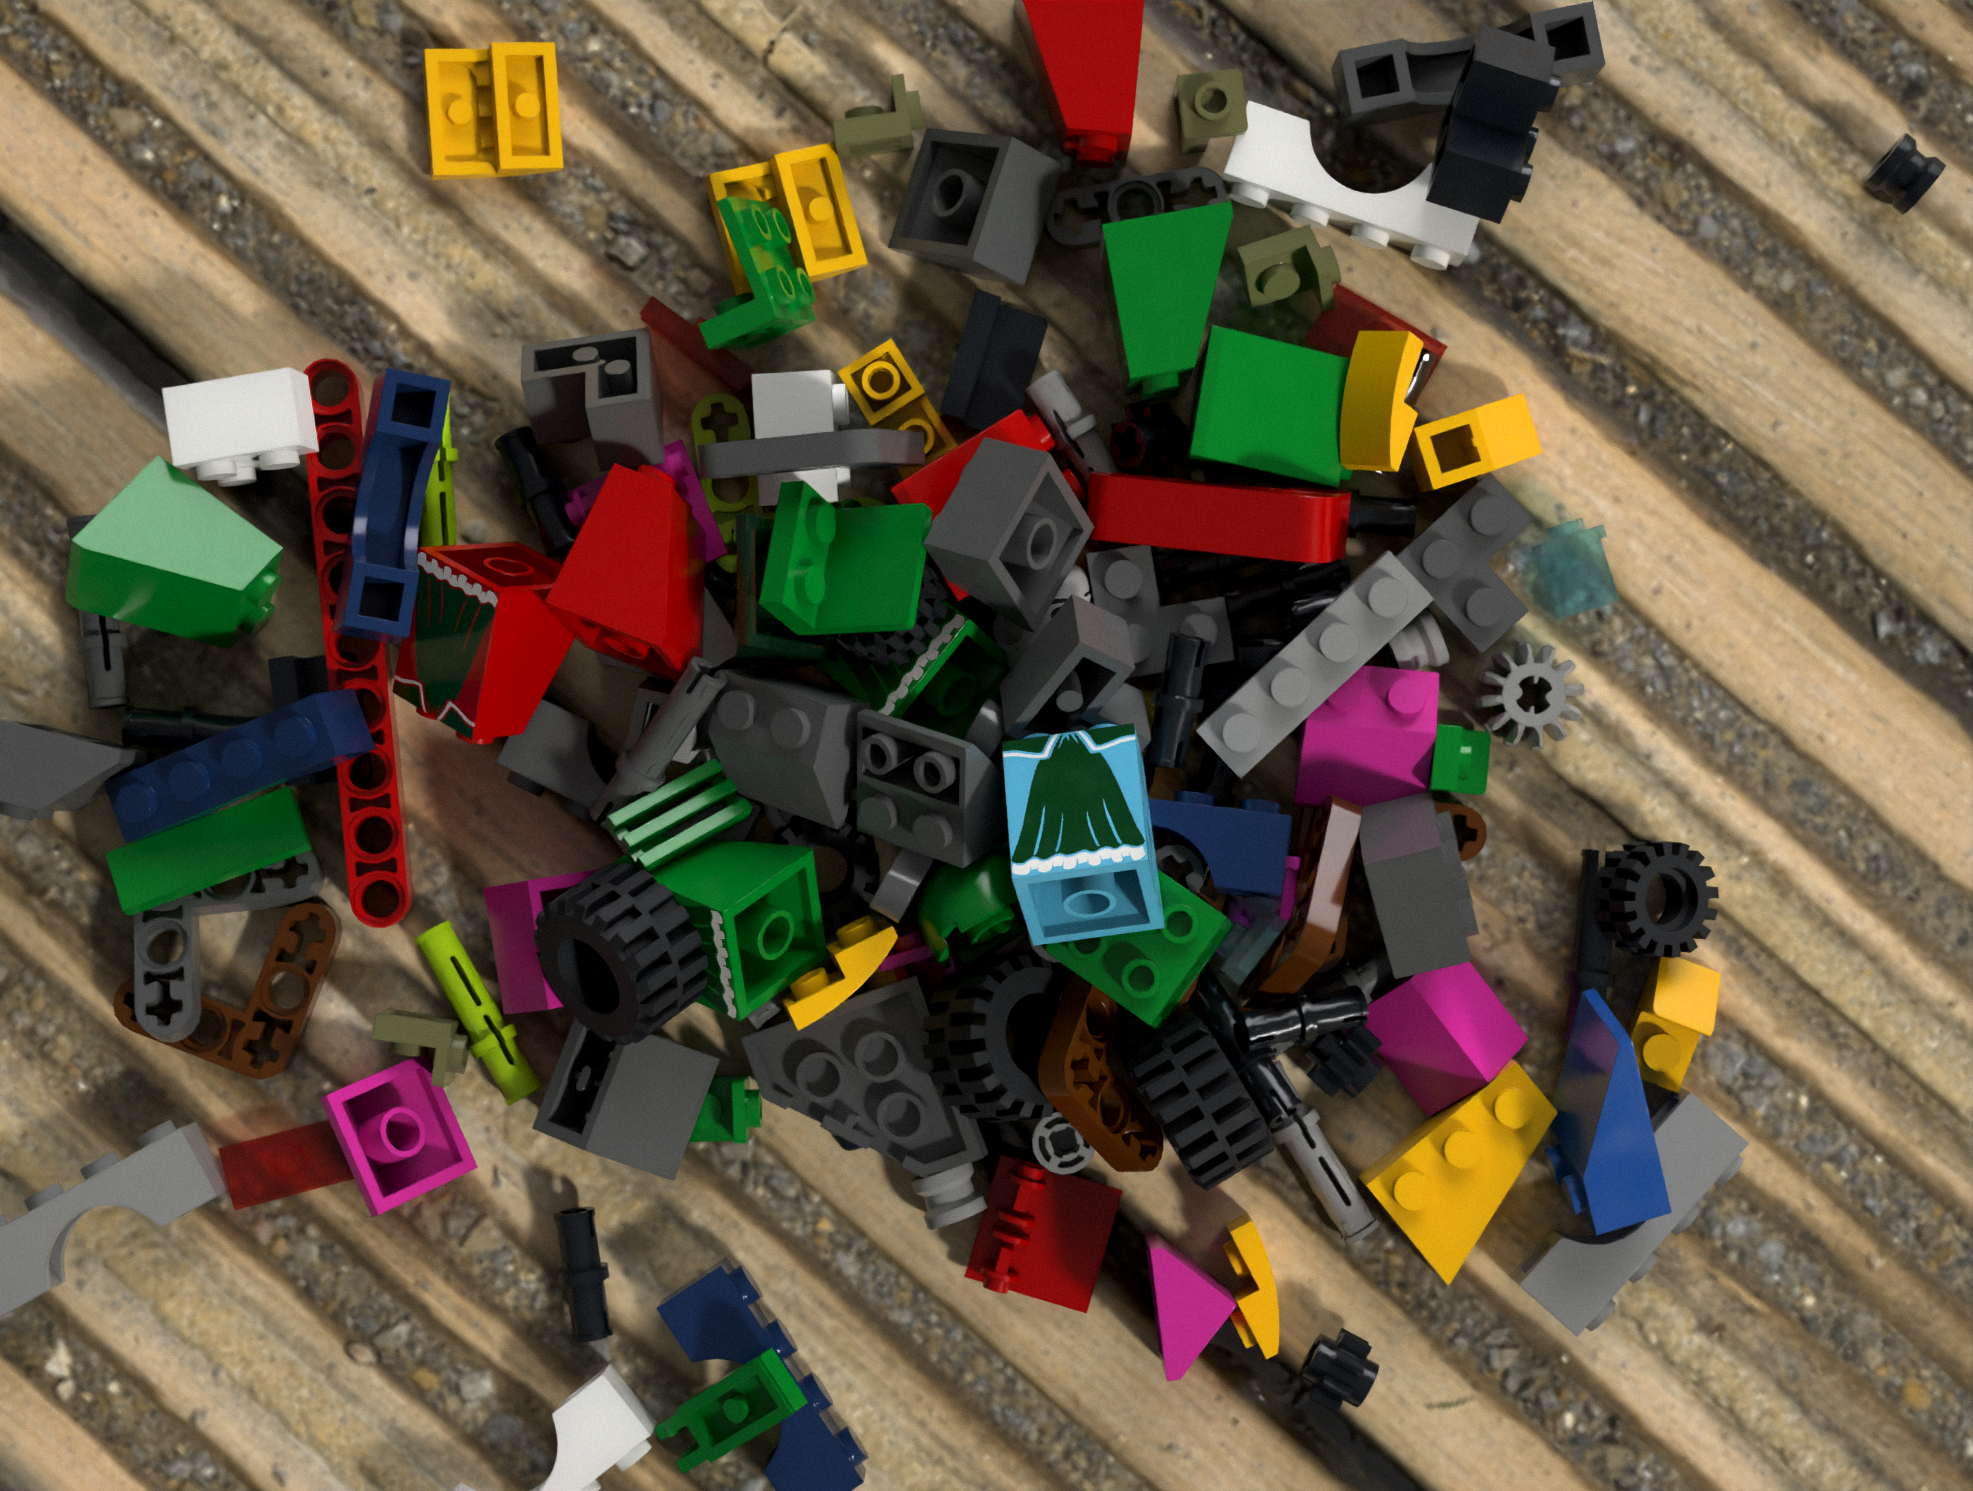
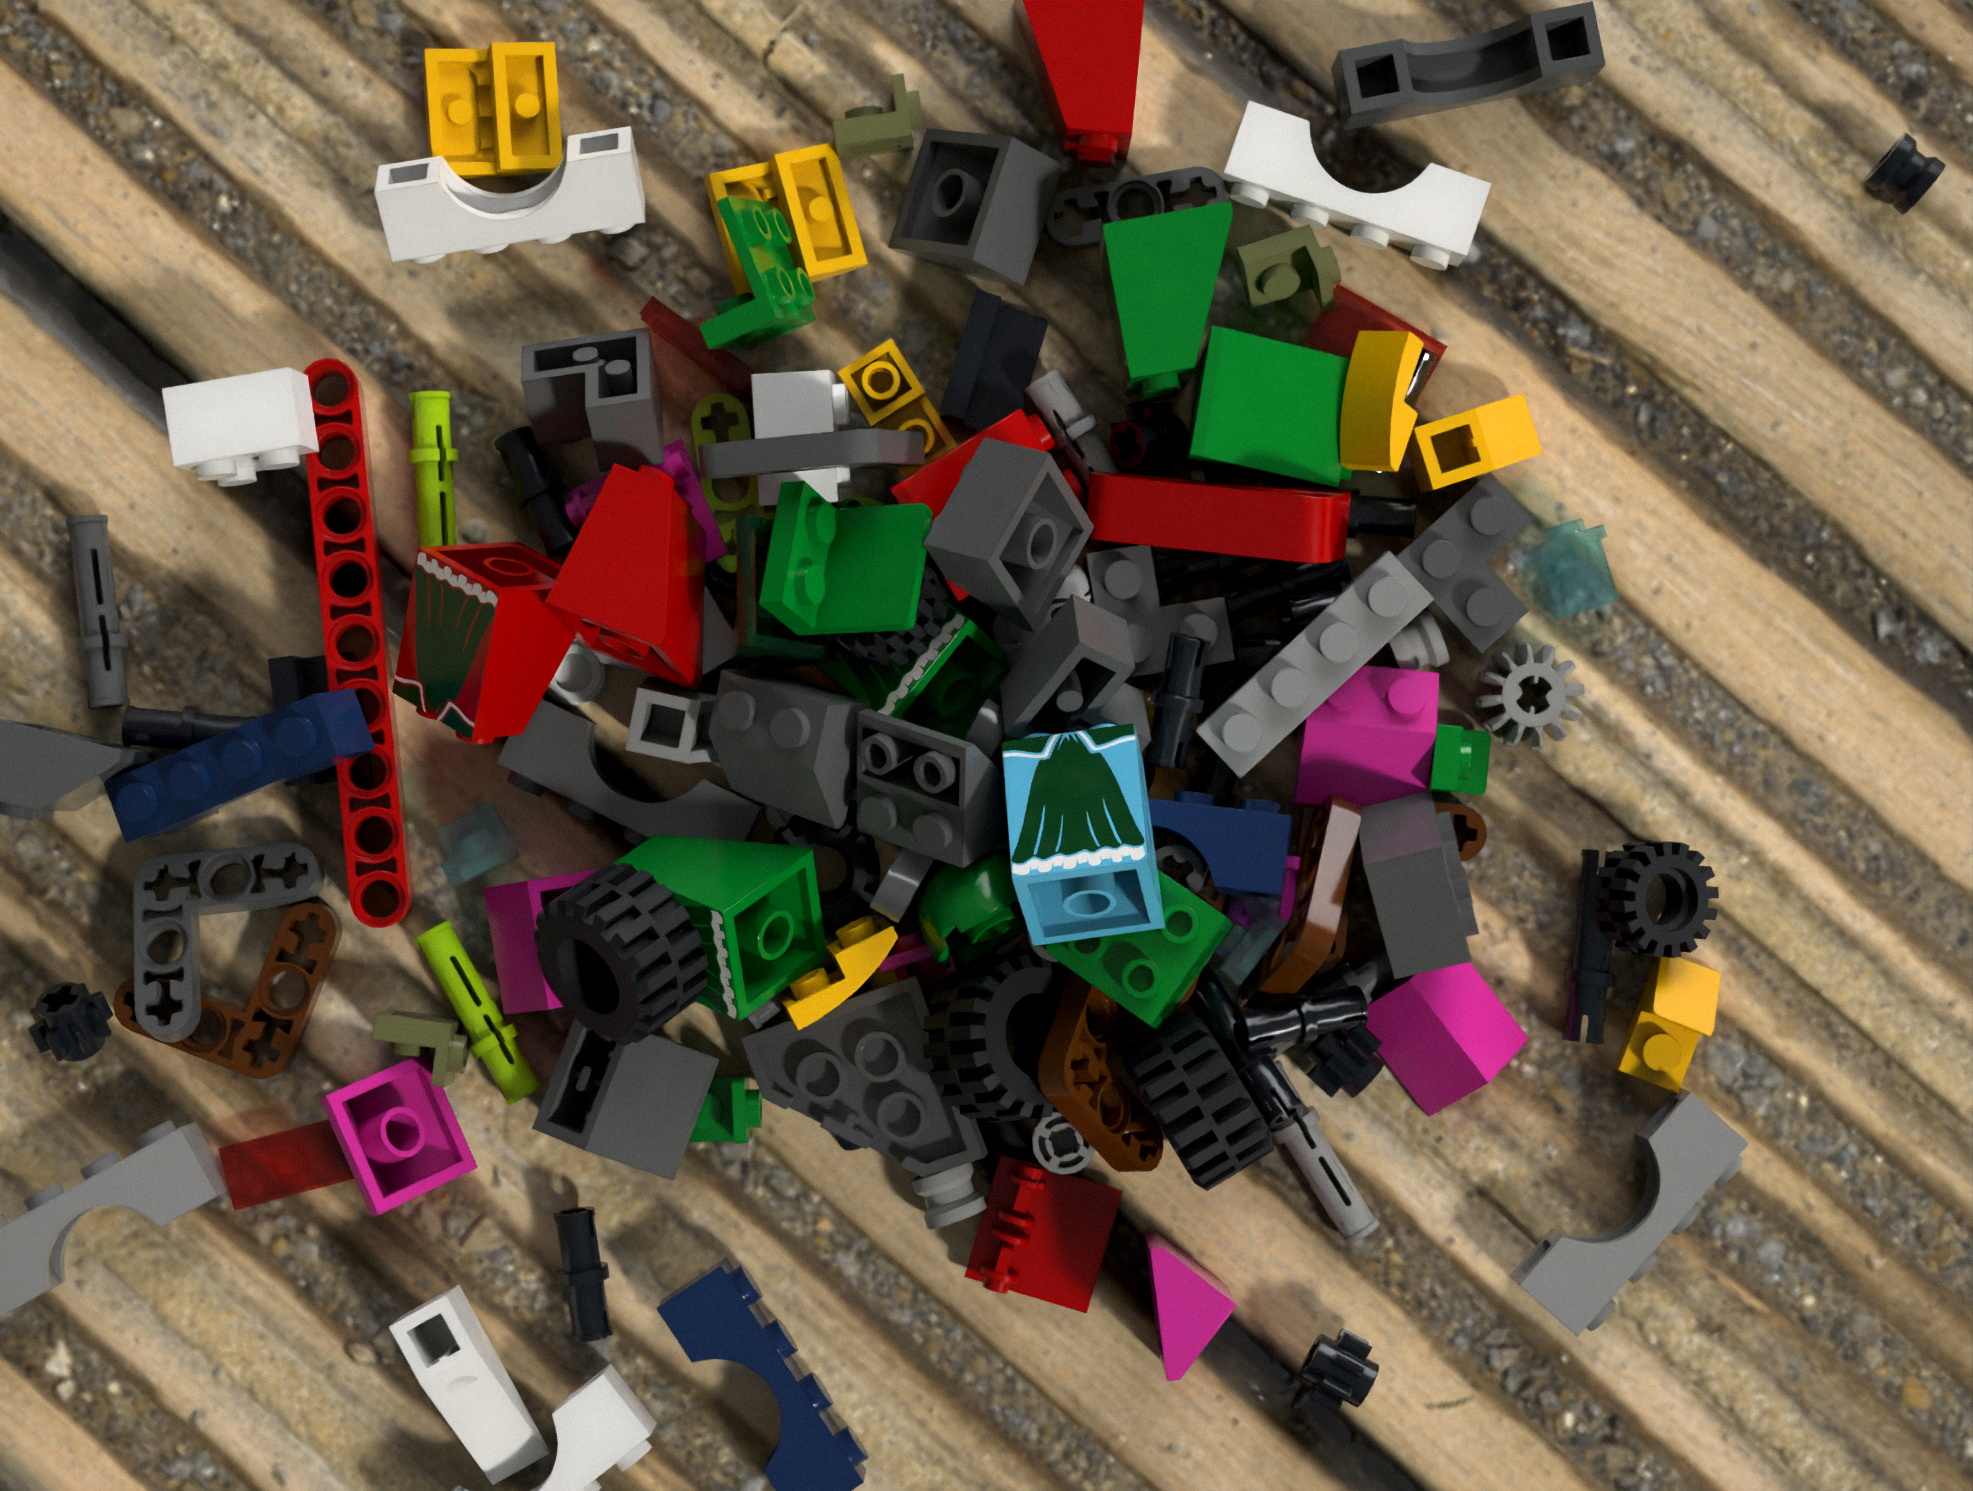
slope [65,455,283,650] -> none
green tile [105,787,312,916] -> none
dark blue arch [332,367,451,644] -> none
dark grey pin [589,657,727,830] -> none
green tile [605,758,752,873] -> none
green hinge [654,1347,808,1474] -> none
olive bracket [1173,69,1248,155] -> none
yellow slope [1222,1213,1280,1359] -> none
yellow wedge [1358,1059,1558,1286] -> none
black brick [1426,24,1561,224] -> none
blue slope [1544,988,1672,1236] -> none
none -> black gear [28,982,113,1062]
none -> white arch [374,126,645,264]
none -> white slope [389,1284,550,1485]
none -> clear light blue bracket [436,802,521,888]
none -> white tile [546,641,607,706]

